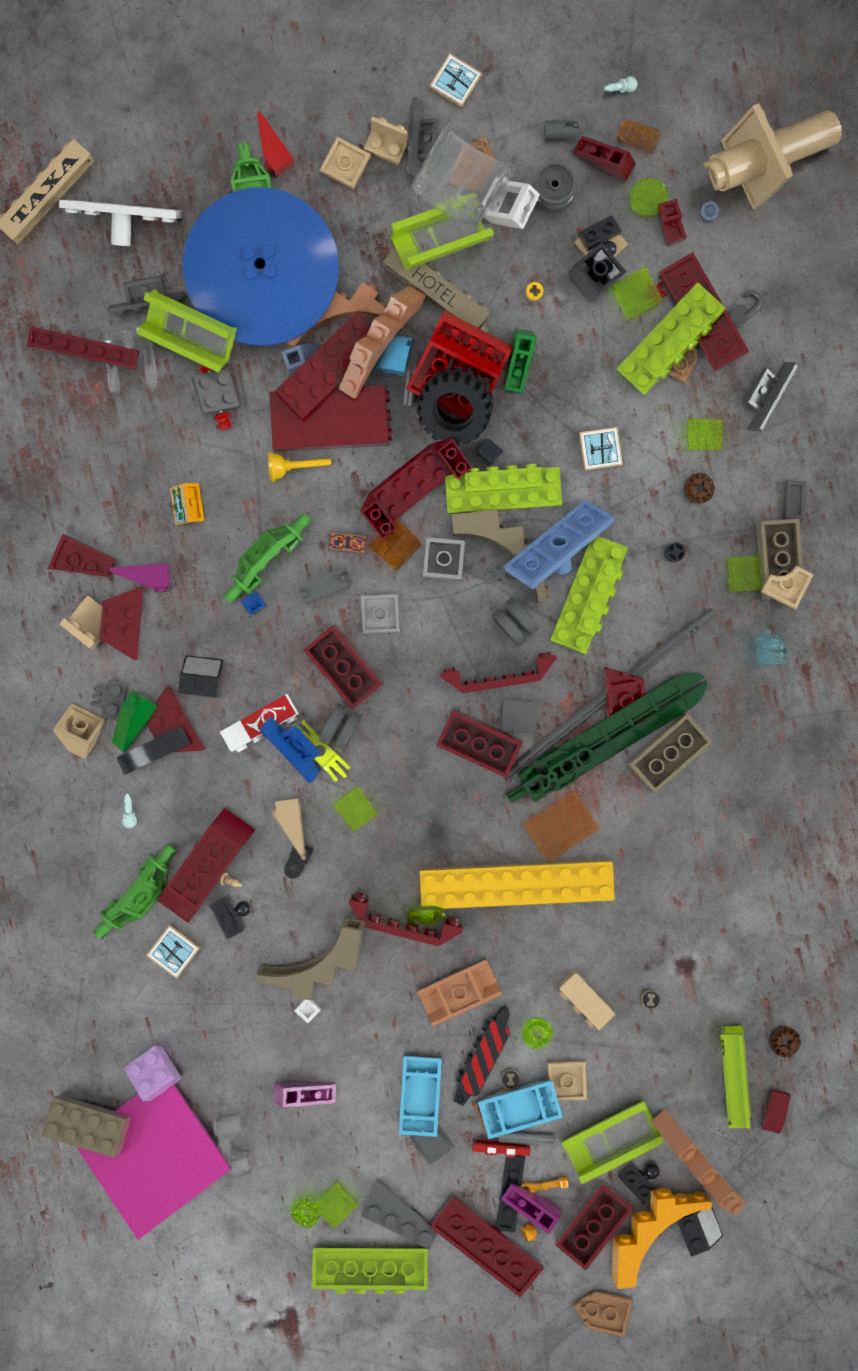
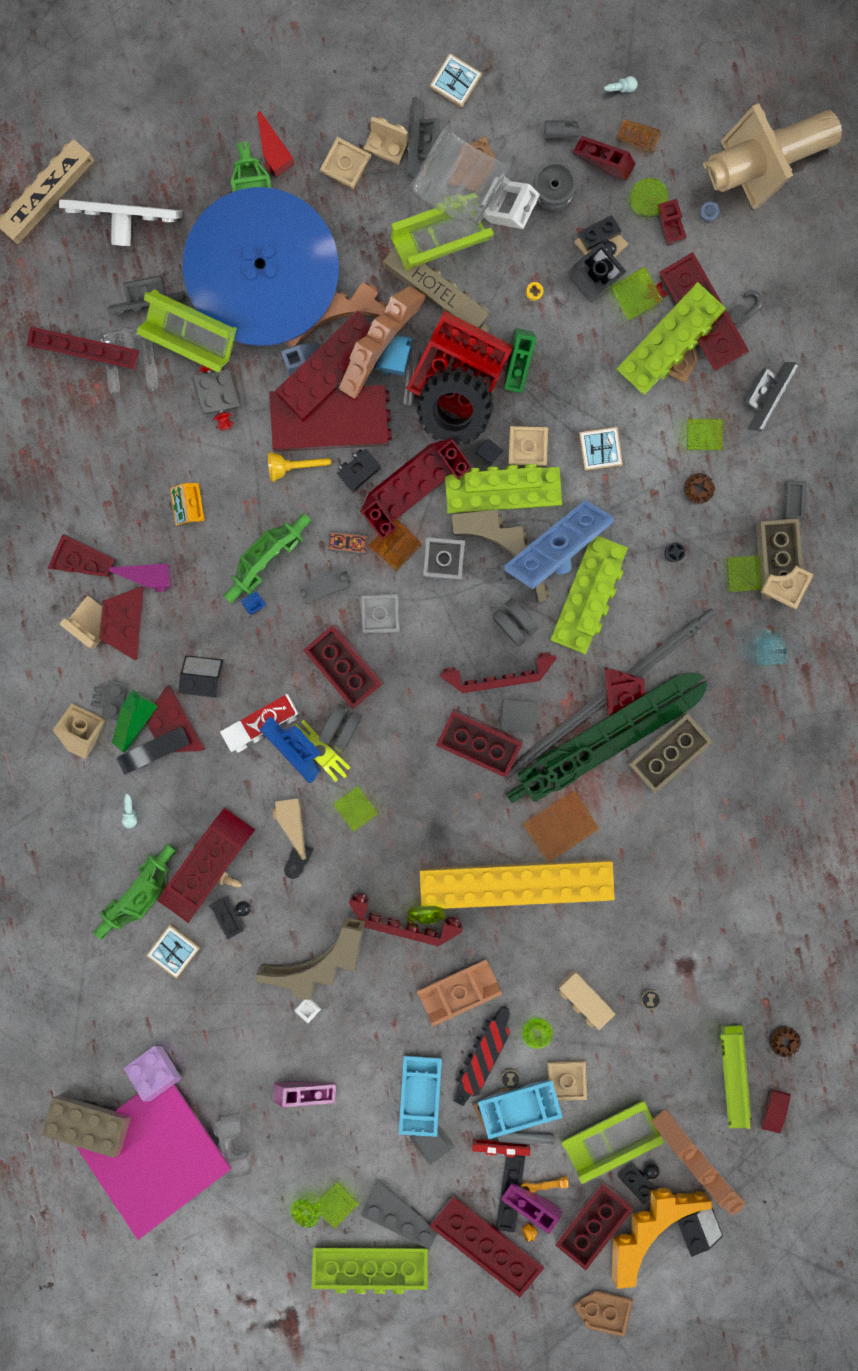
none -> black brick [337,449,381,493]
none -> tan tile [508,426,548,466]

